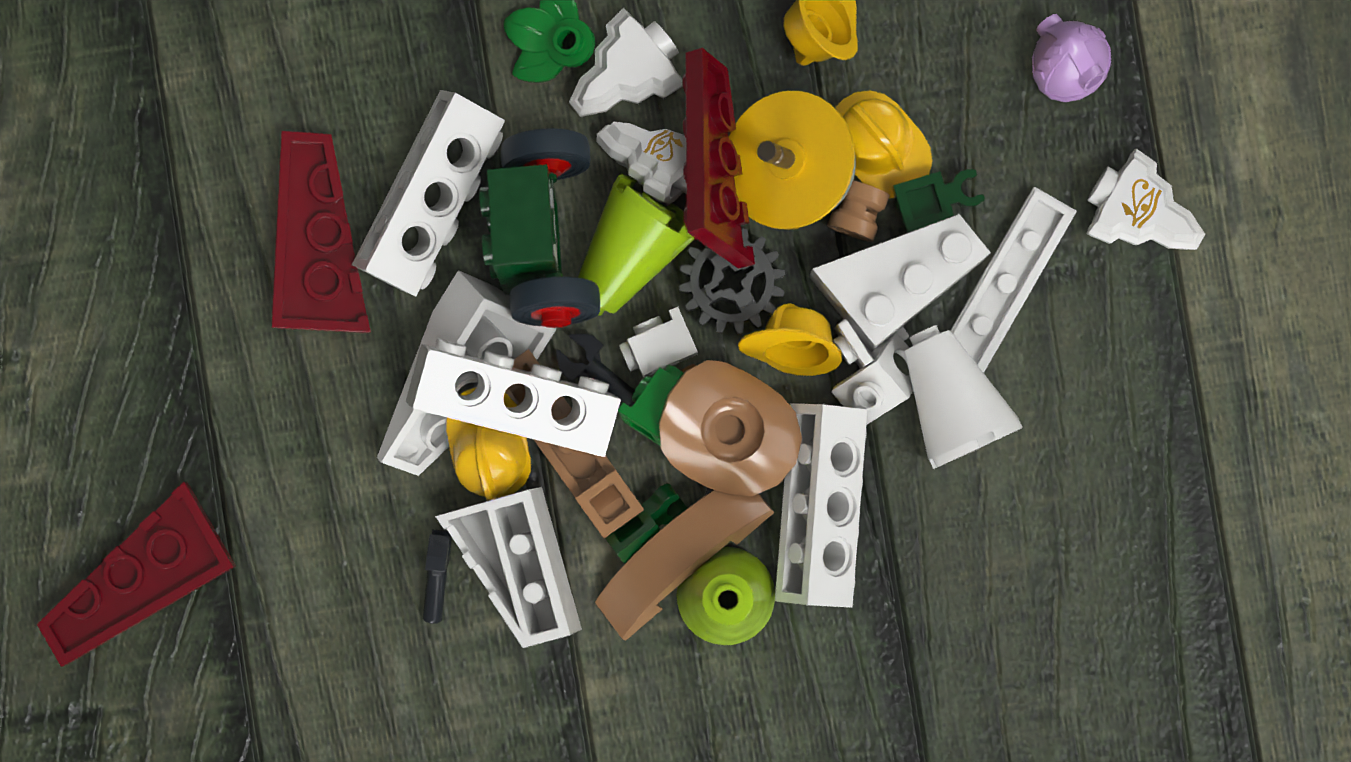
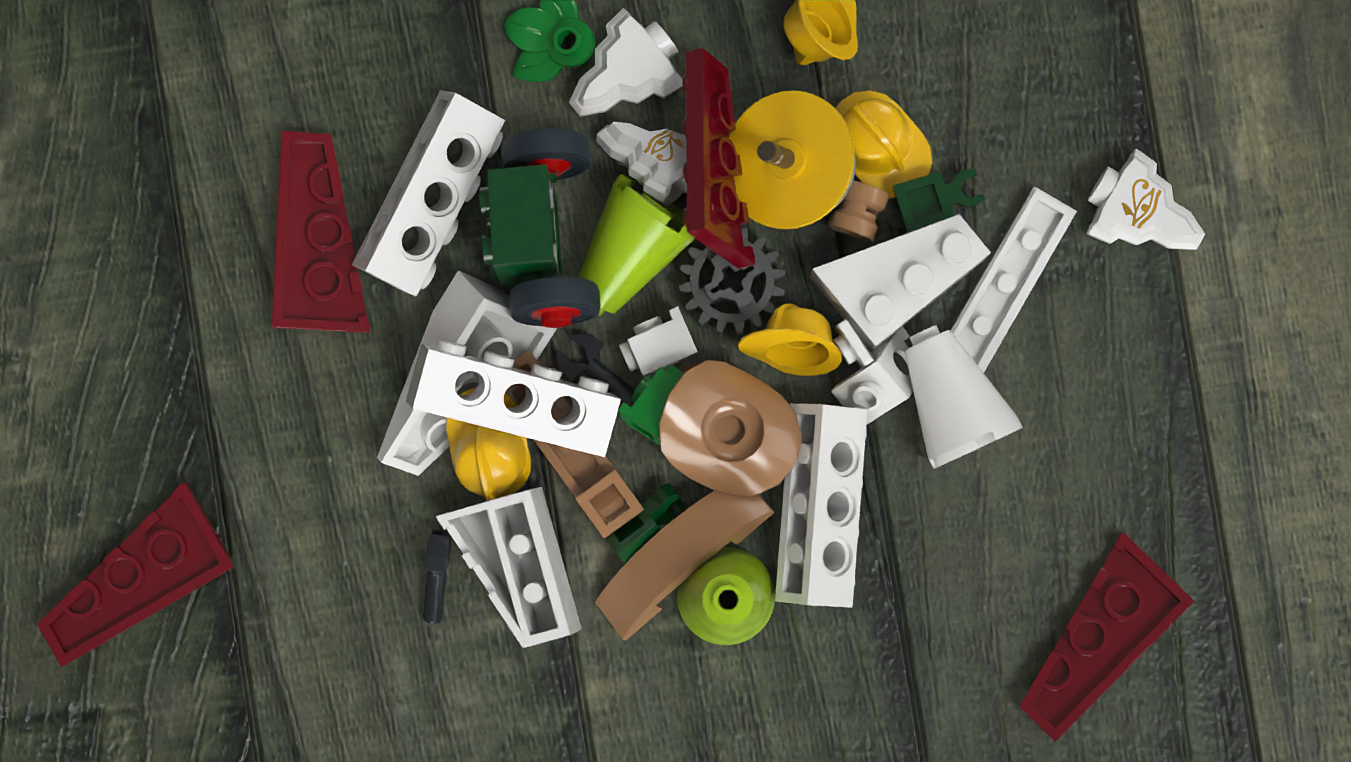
lavender helmet [1032,14,1111,102] -> none
none -> dark red wing [1019,532,1194,742]

